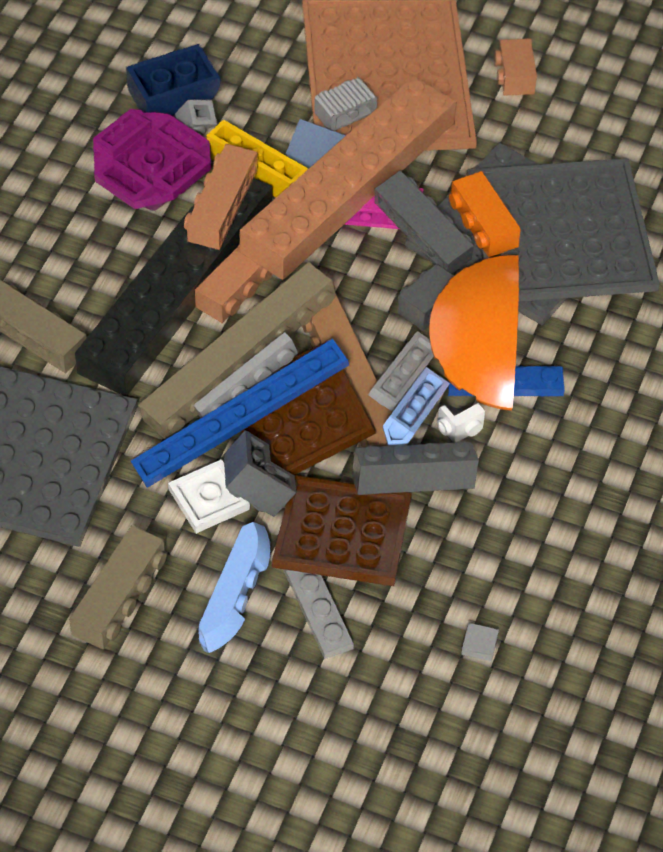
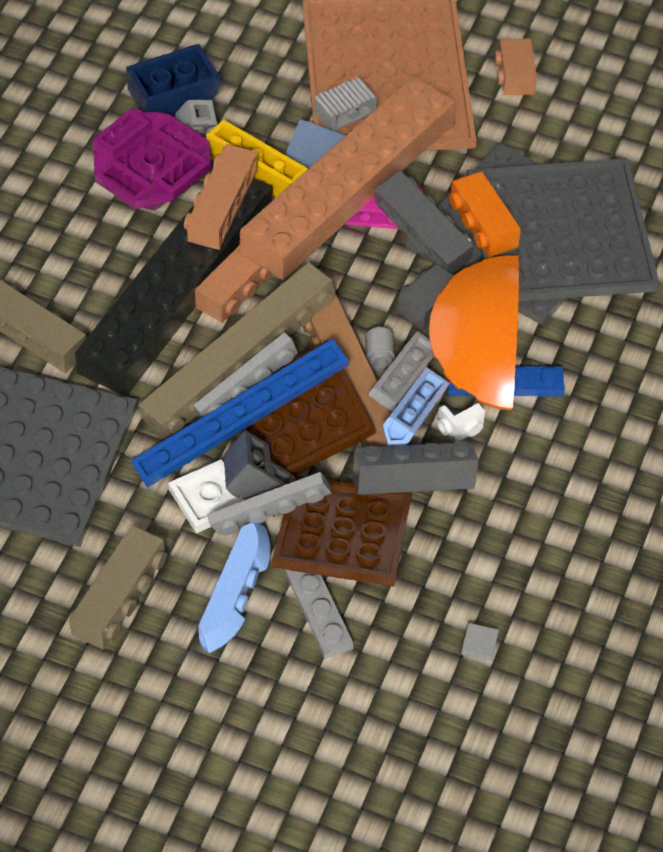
none -> light grey plate [207,472,332,535]
none -> light grey brick [365,326,395,370]

